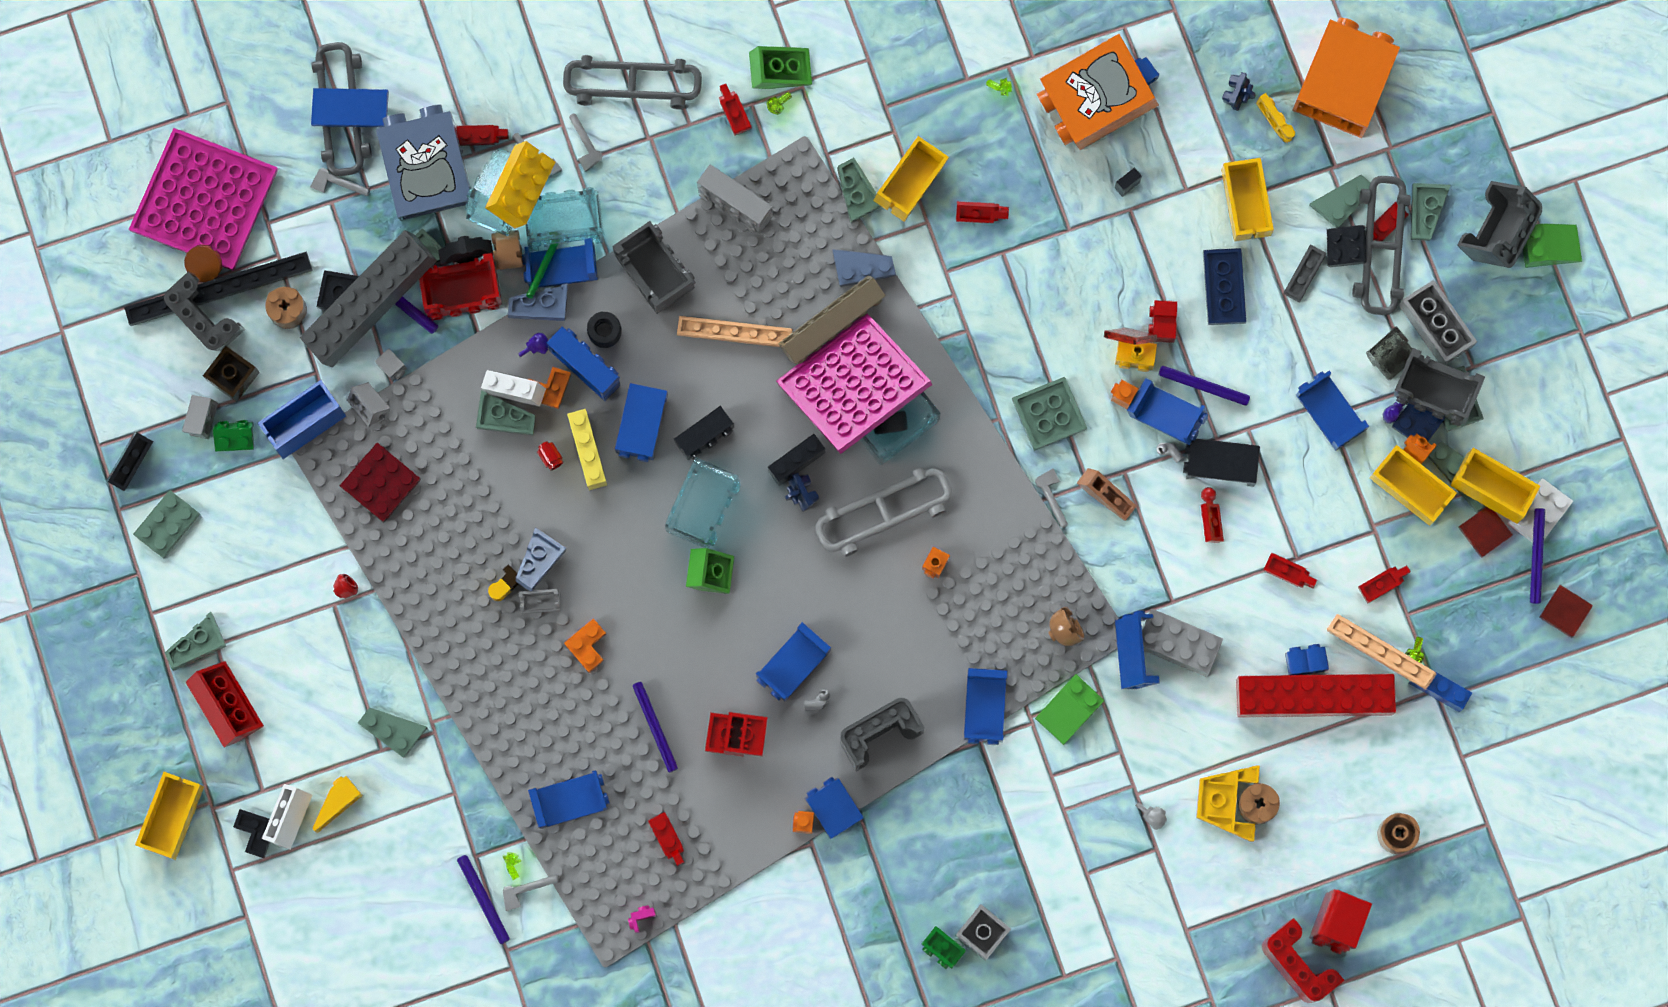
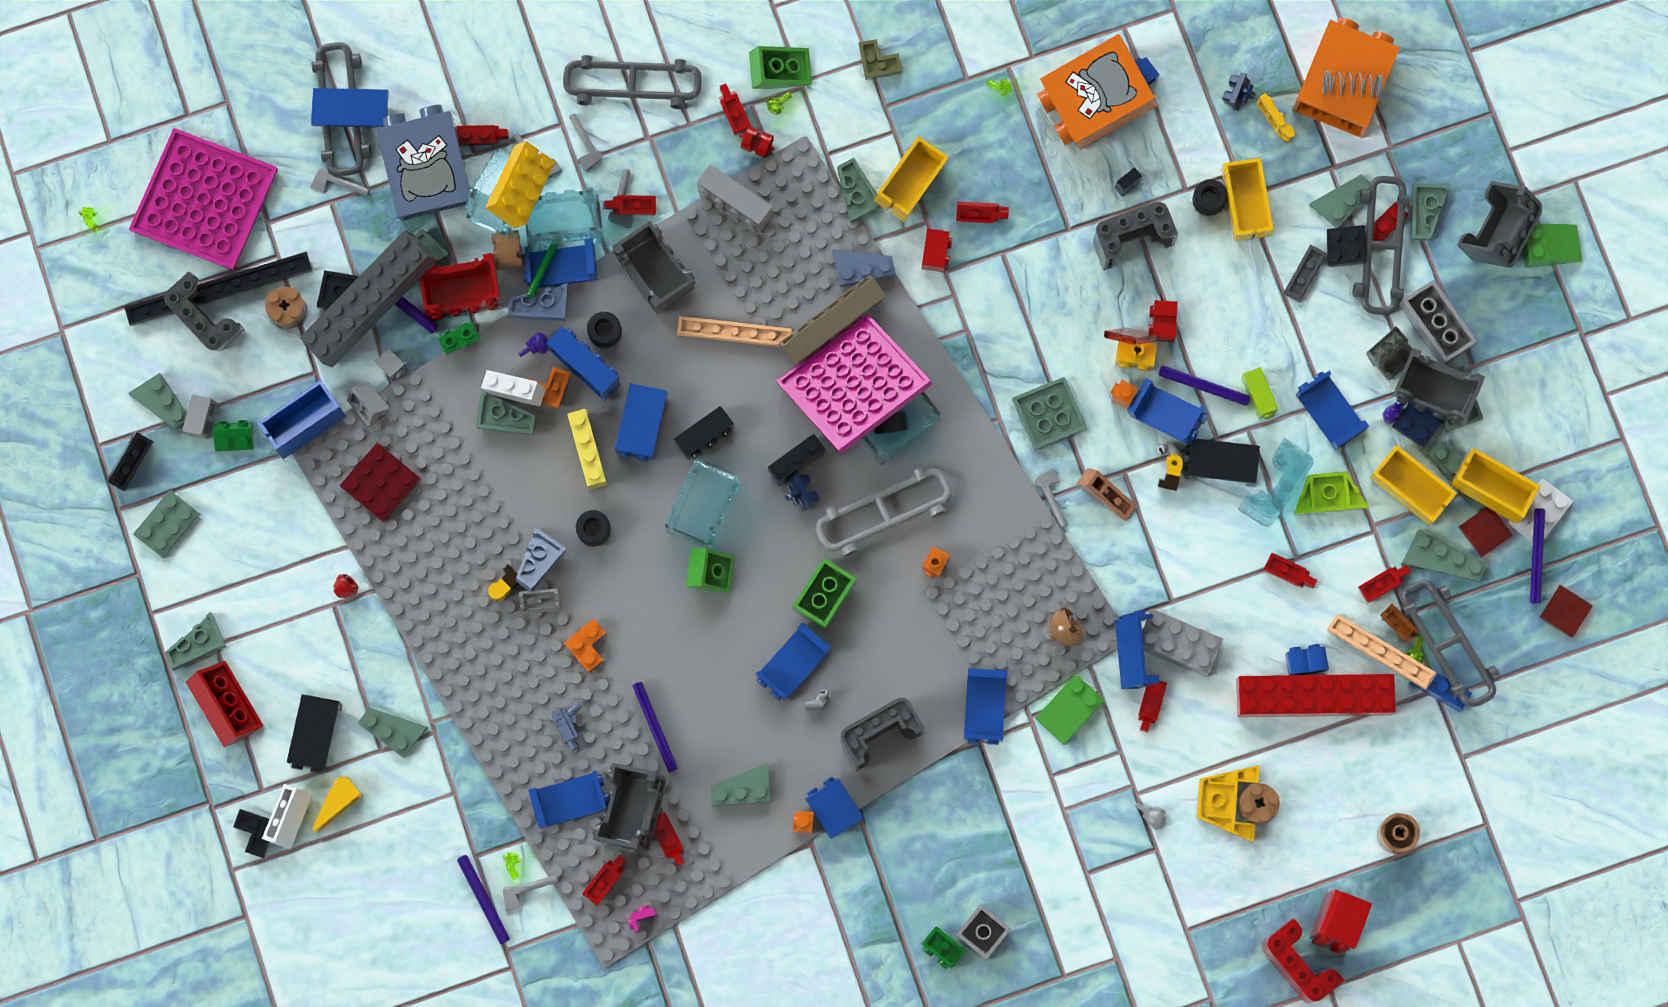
yellow piece [135,772,204,860] -> none
dark orange tile [184,244,222,282] -> none
dark brown brick [203,346,260,402] -> none
black brick [438,236,493,265] -> none
red brick [537,441,563,471] -> none
red bracket [705,712,768,757] -> none
red plate [1201,487,1224,543] -> none
dark blue plate [1203,248,1246,325] -> none
orange brick [1404,434,1437,464] -> none
none -> clear neon green plate [78,207,99,233]
none -> sand green wing [128,373,187,431]
none -> black panel [287,694,342,774]
none -> green bracket [438,322,480,355]
none -> sand blue piece [551,702,581,751]
none -> black tyre [576,510,611,547]
none -> red hinge [582,854,626,906]
none -> dark grey windscreen [593,763,666,853]
none -> red hinge [603,195,656,216]
none -> light grey piece [608,169,632,228]
none -> sand green wing [711,763,771,806]
none -> red wheel [739,126,775,158]
none -> bright green brick [792,558,856,630]
none -> olive plate [858,39,902,80]
none -> red brick [921,228,953,273]
none -> dark grey windscreen [1093,202,1178,271]
none -> red hinge [1138,680,1167,733]
none -> leg [1157,454,1183,491]
none -> black tyre [1192,179,1228,216]
none -> clear light blue windscreen [1238,438,1313,527]
none -> lime brick [1241,367,1278,420]
none -> lime wing [1294,471,1369,515]
none -> light grey piece [1323,71,1383,99]
none -> dark orange hinge [1380,604,1419,643]
none -> dark grey bar [1400,580,1501,707]
none -> sand green wing [1401,530,1488,582]

